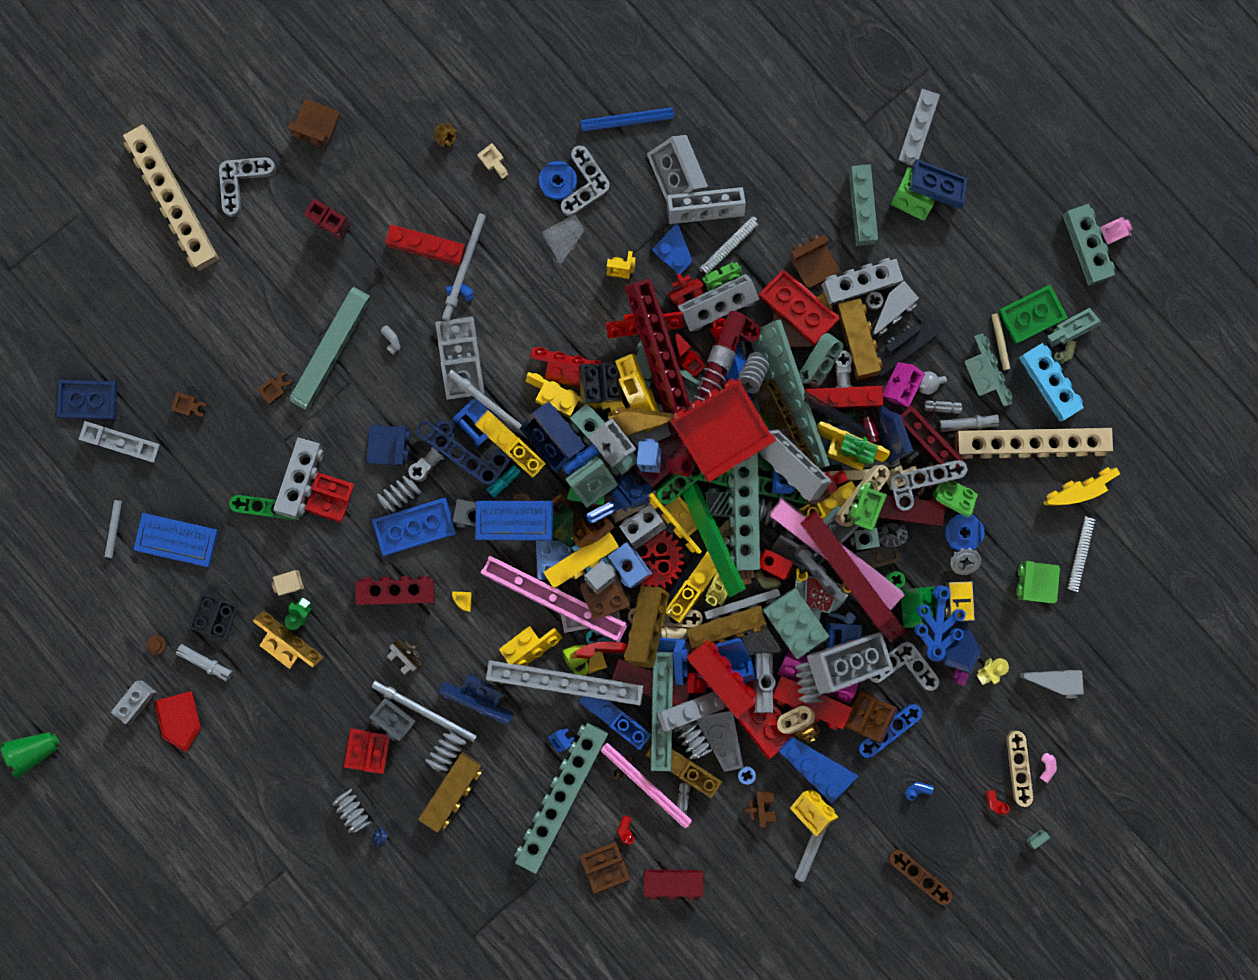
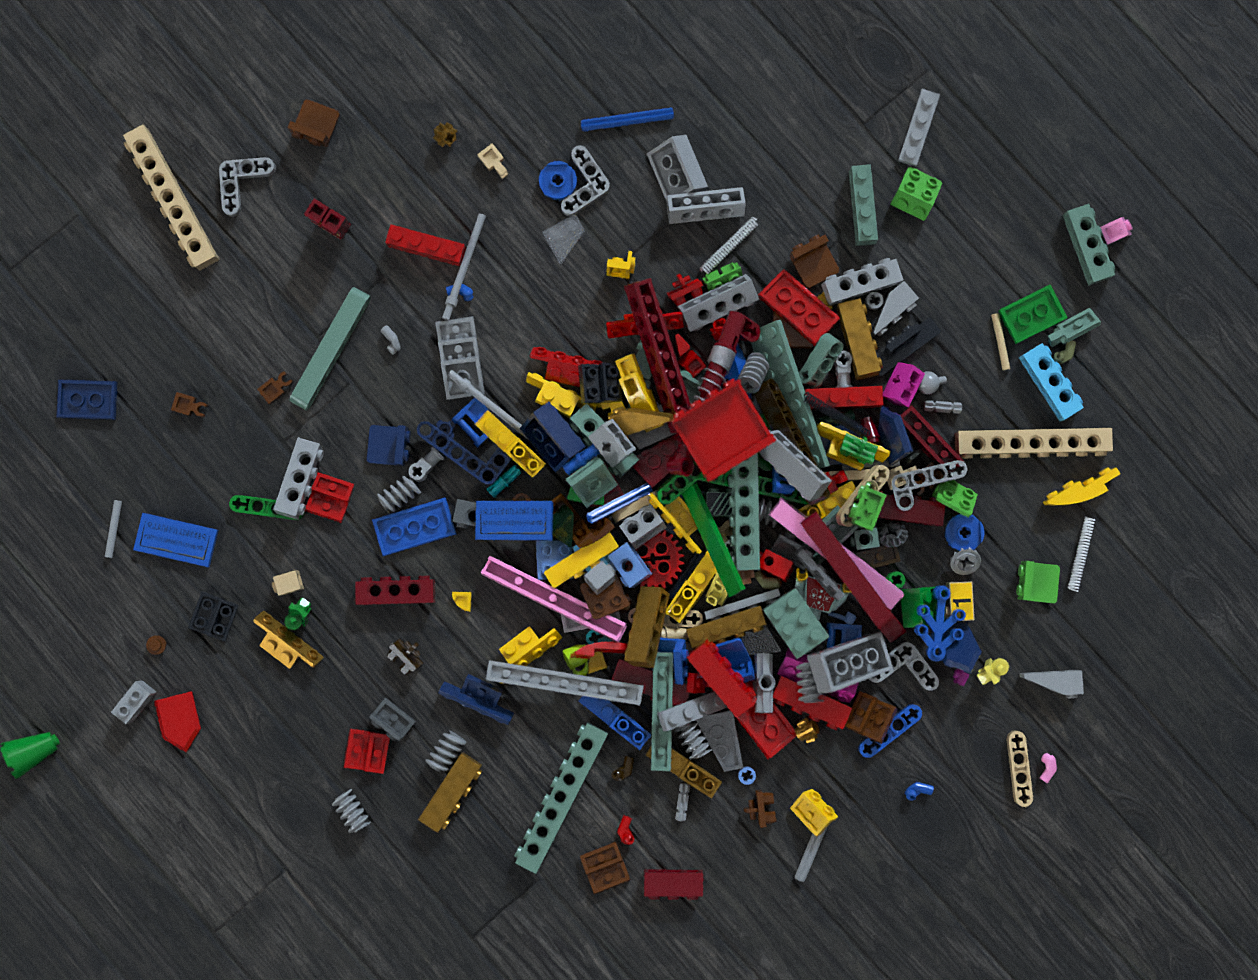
light grey slope [79,421,160,463] -> none
light grey pin [176,644,233,682] -> none
light grey bar [371,681,476,742] -> none
dark blue plate [372,826,388,847] -> none
blue tile [548,728,574,753] -> none
bright pink axle [601,743,692,828] -> none
dark blue plate [609,475,650,512] -> none
medium blue brick [637,439,662,473] -> none
blue wing [652,223,692,275] -> none
tan plate [777,706,815,734] -> none
blue wing [778,736,858,804] -> none
reddish brown beam [888,849,952,905] -> none
dark blue tile [909,159,967,209] -> none
light grey pin [939,415,999,433] -> none
sand green bracket [965,334,1012,407] -> none
red arm [986,790,1010,815] -> none
sand green tile [1026,830,1050,849] -> none

